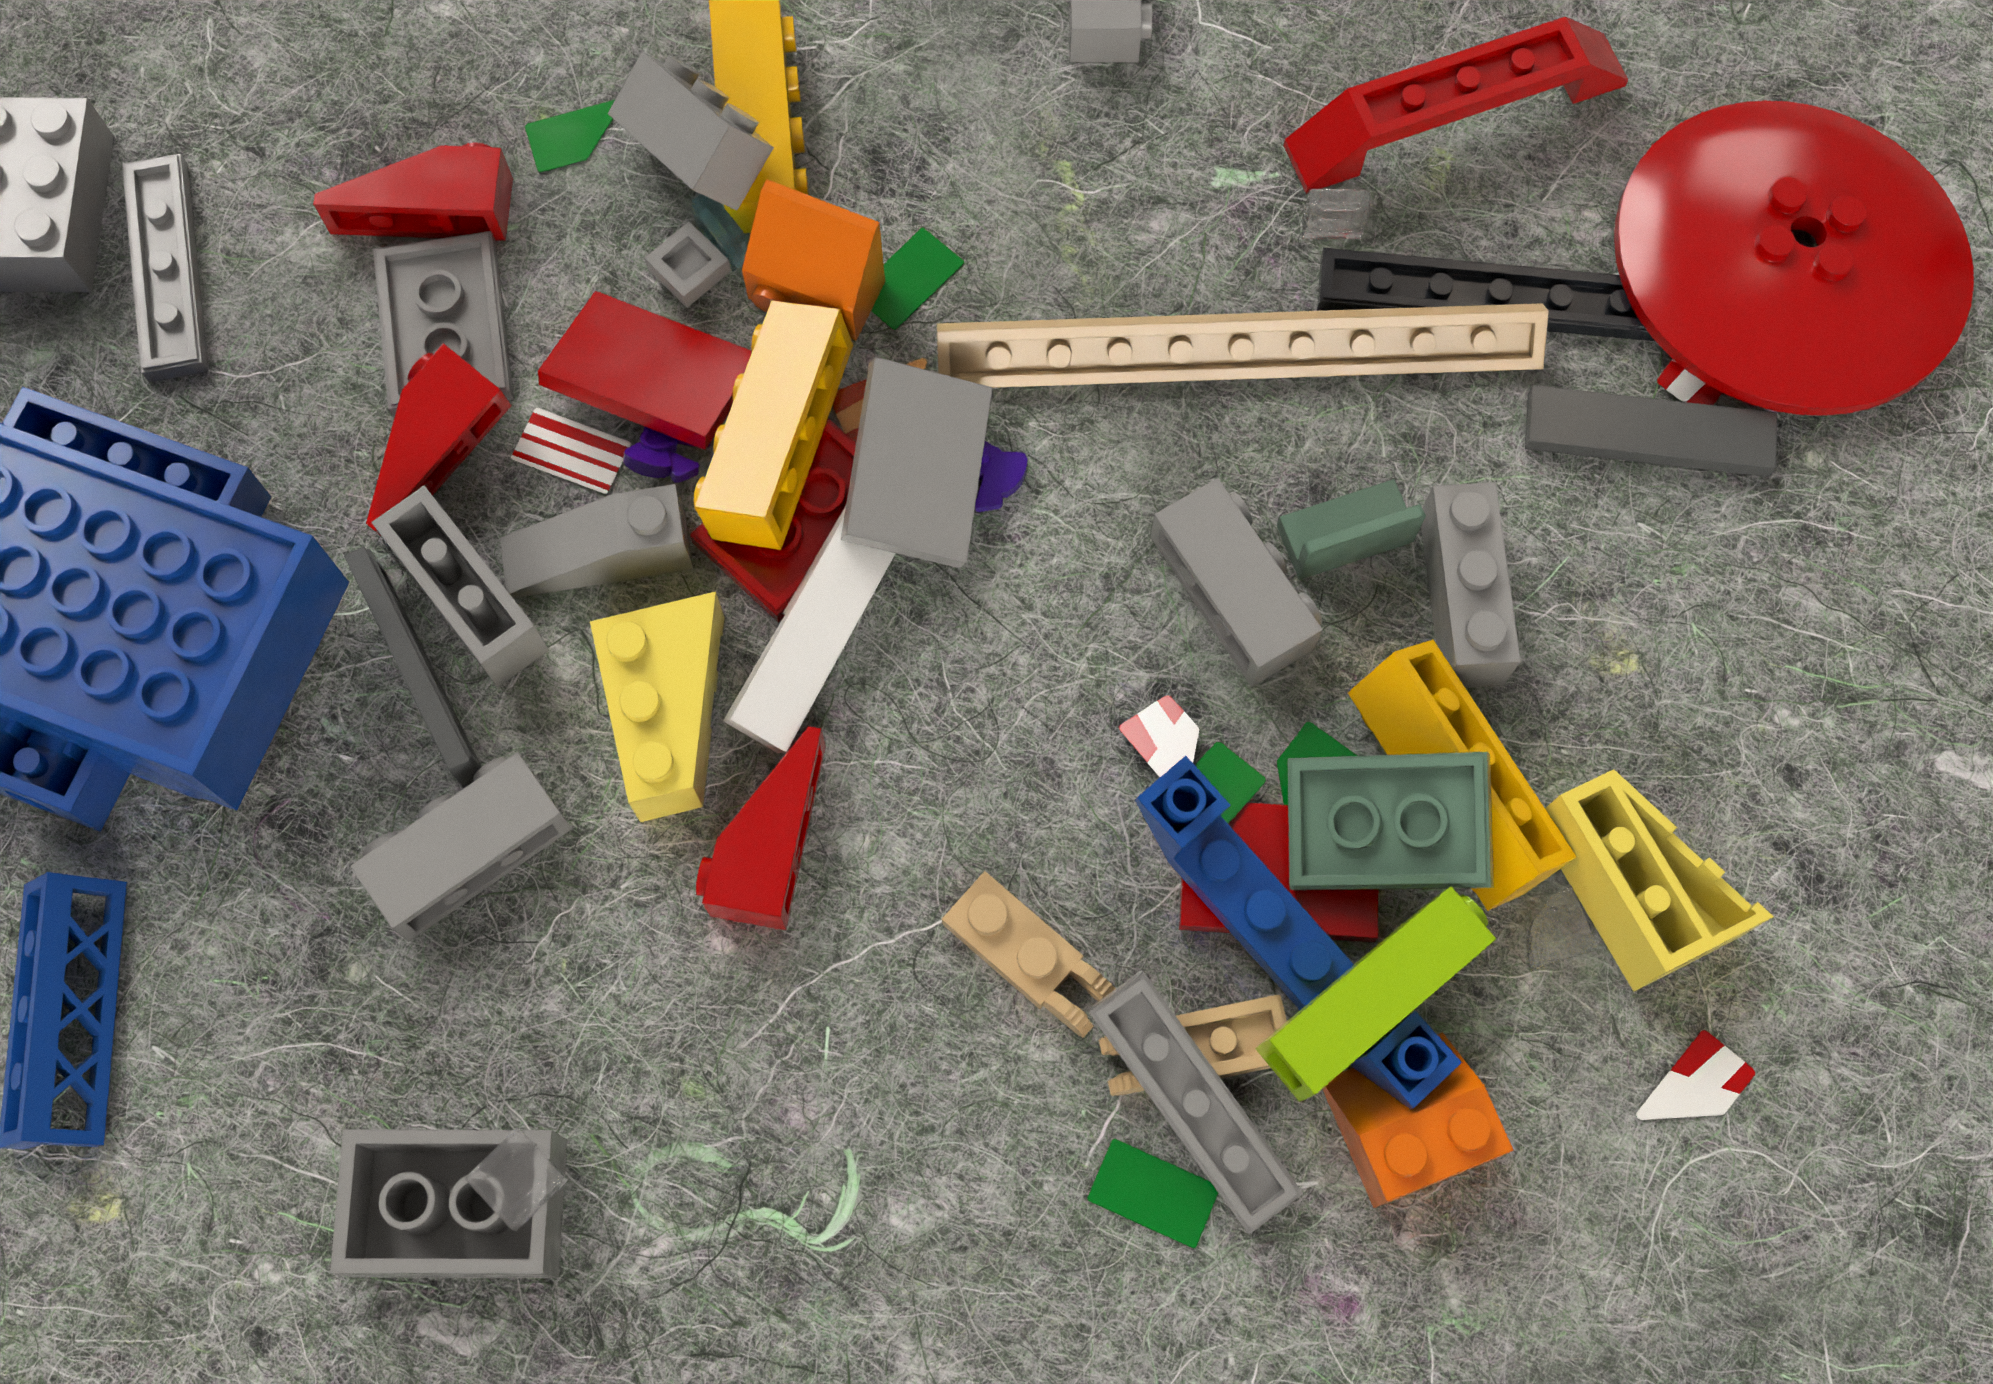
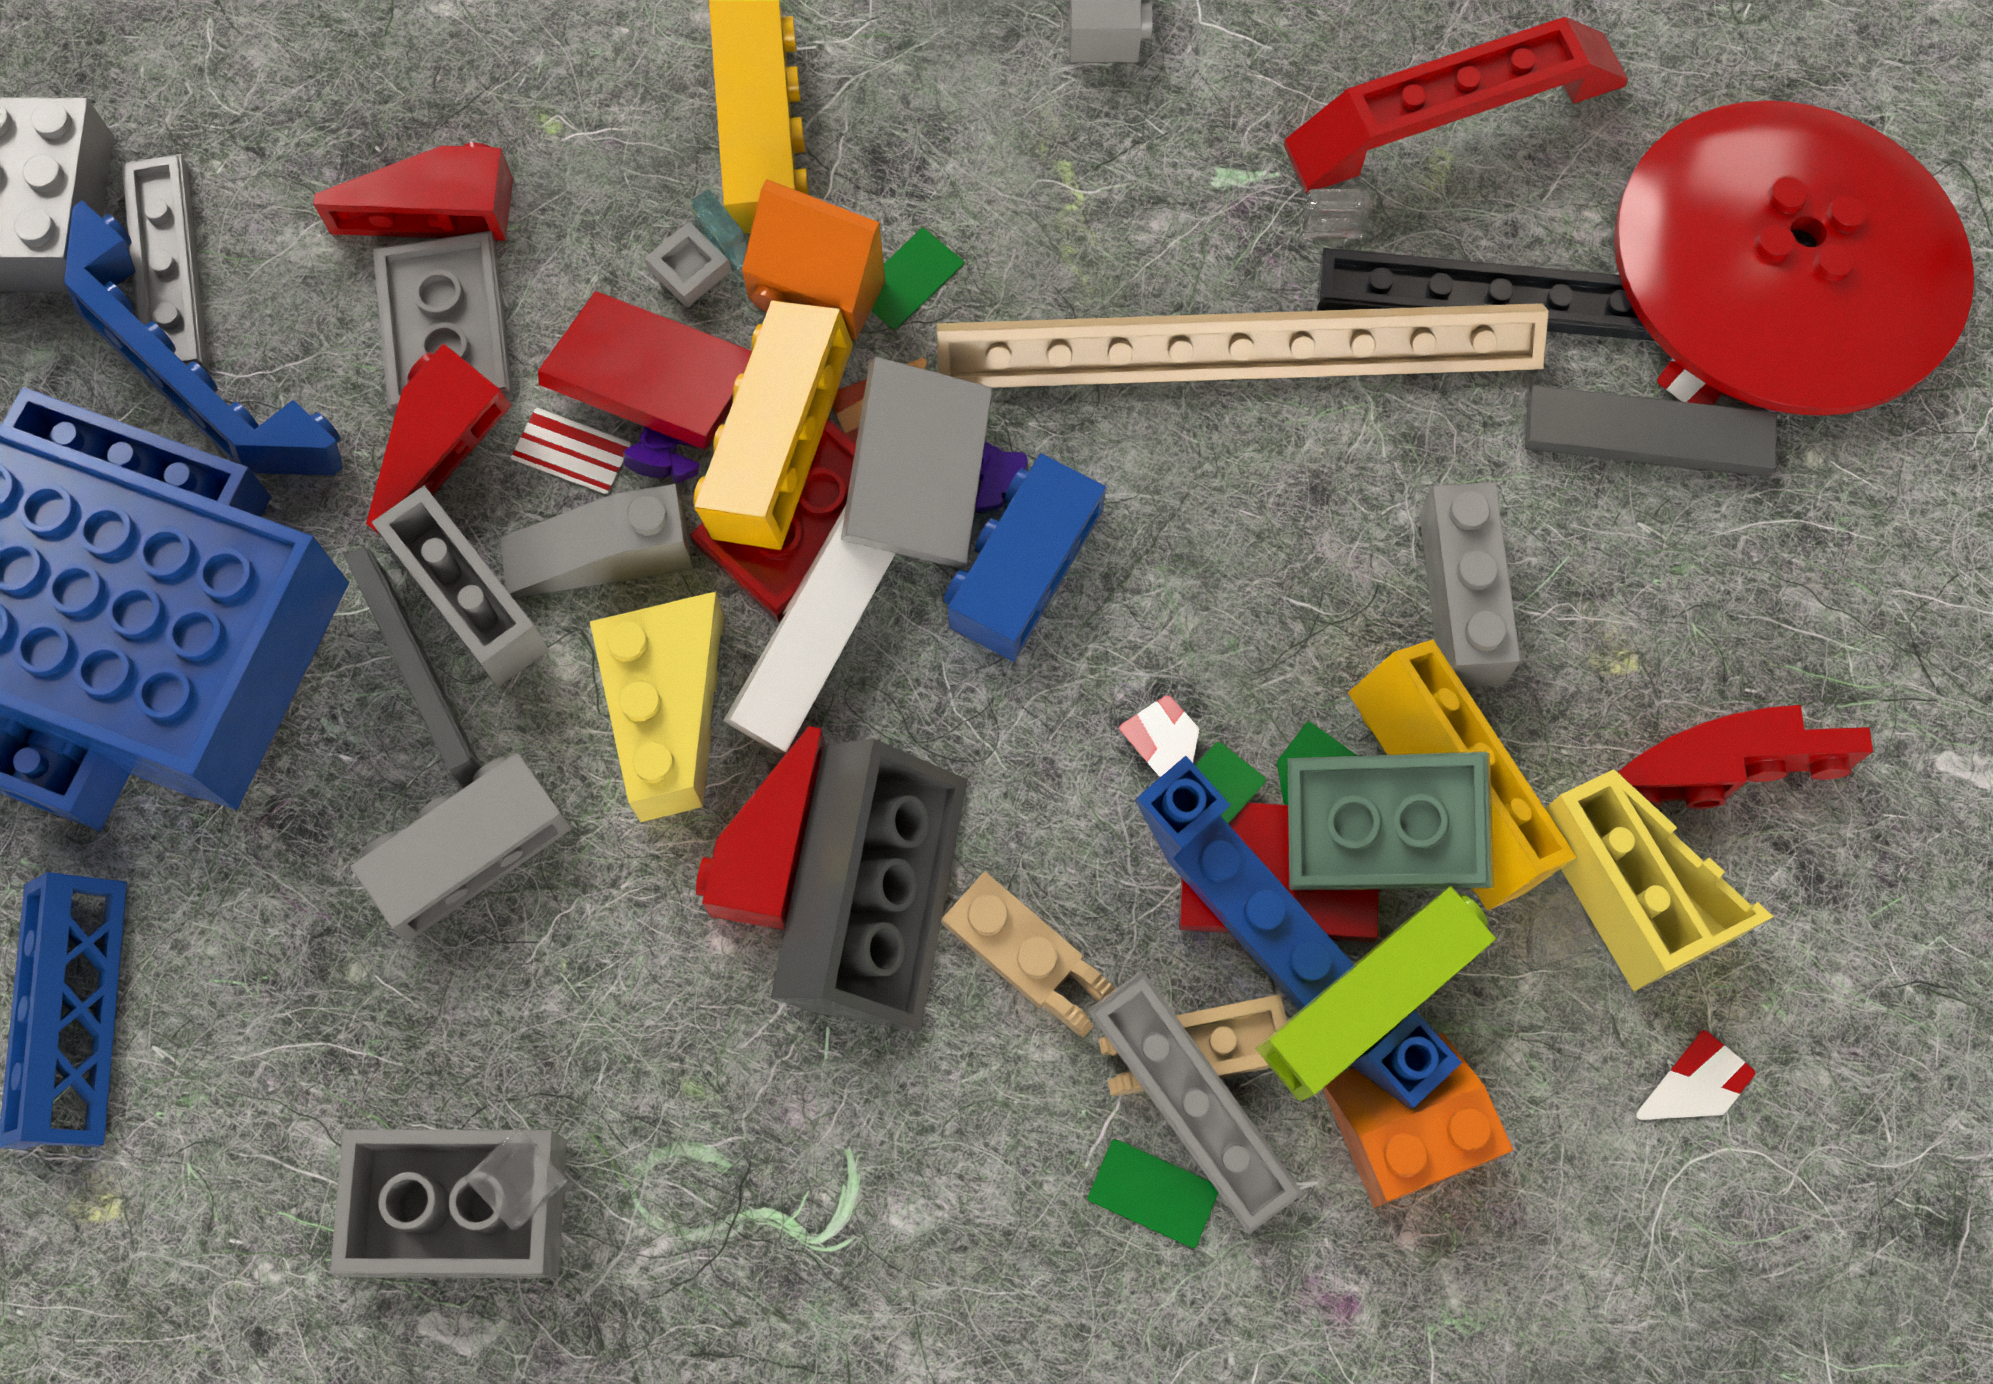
green sticker [525,100,615,172] -> none
light grey brick [608,52,774,210] -> none
light grey brick [1150,478,1323,687] -> none
sand green panel [1277,479,1426,580] -> none
none -> blue slope [64,200,343,475]
none -> dark grey slope [771,739,968,1031]
none -> blue brick [944,453,1106,662]
none -> red slope [1618,705,1873,809]

